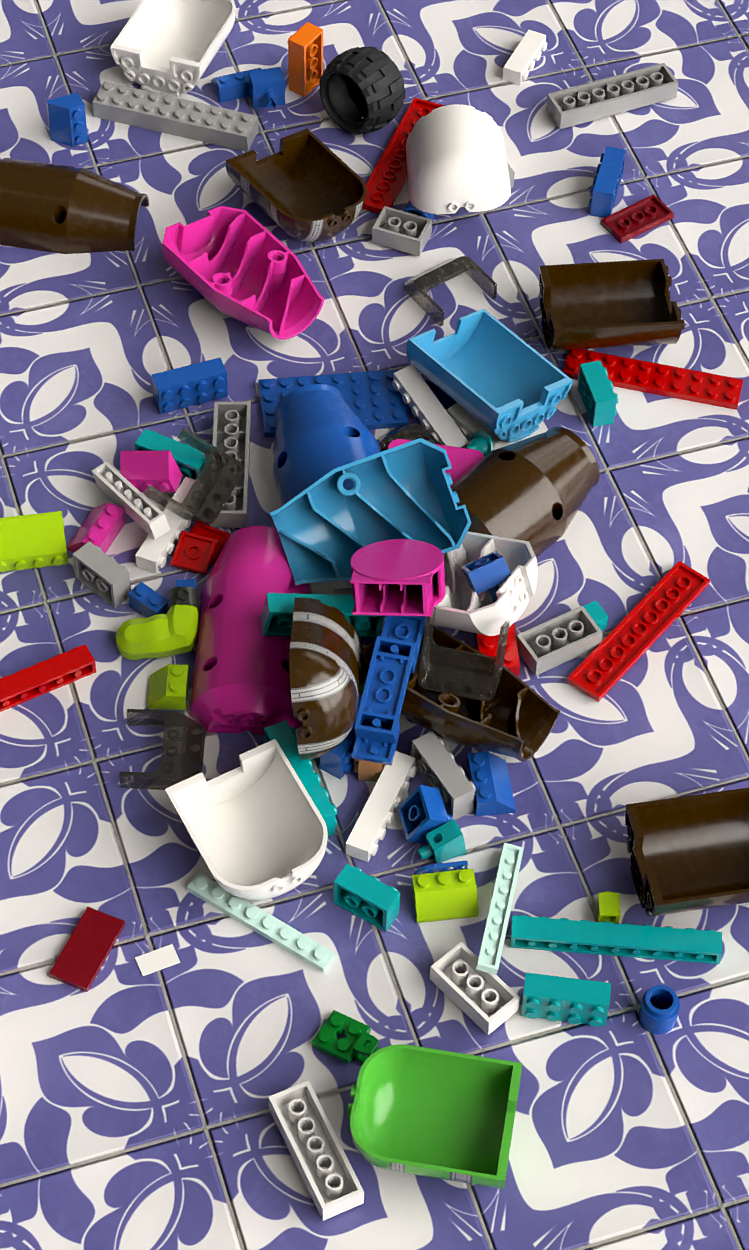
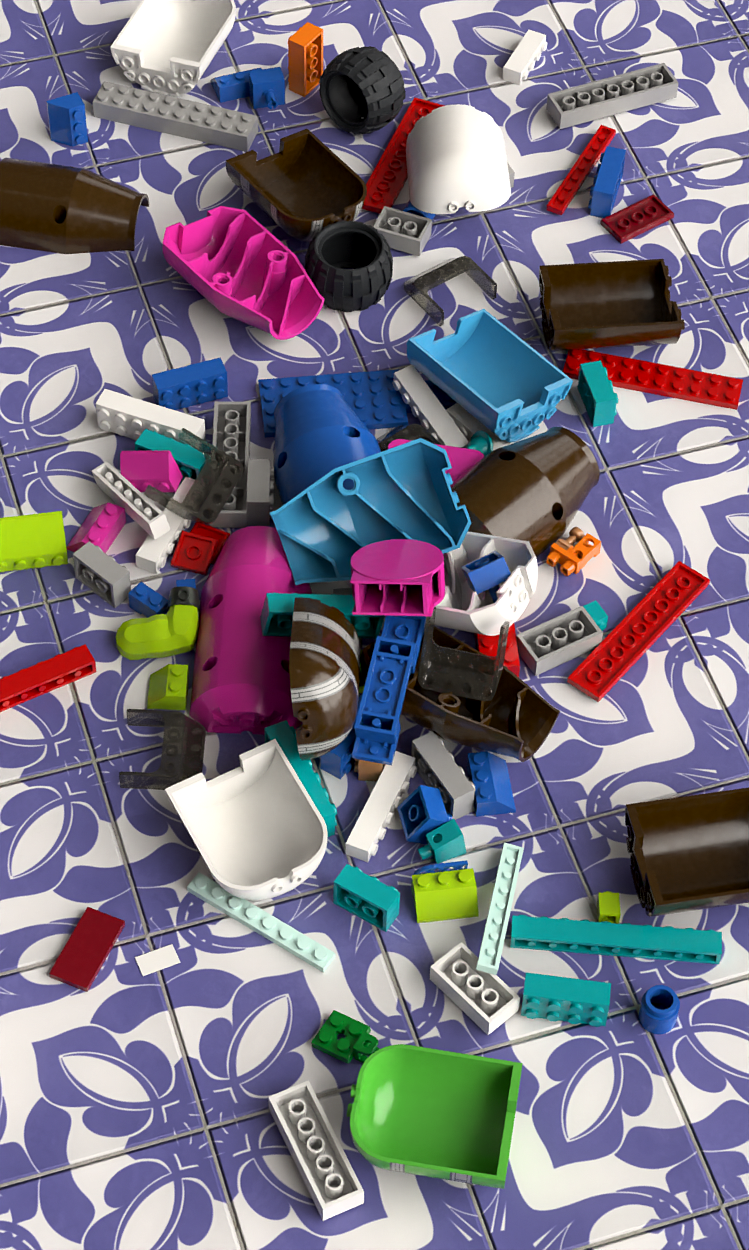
none -> white brick [96,389,206,450]
none -> light grey brick [246,459,274,526]
none -> black tyre [305,221,393,312]
none -> red plate [546,125,616,216]
none -> orange hips [546,527,601,576]

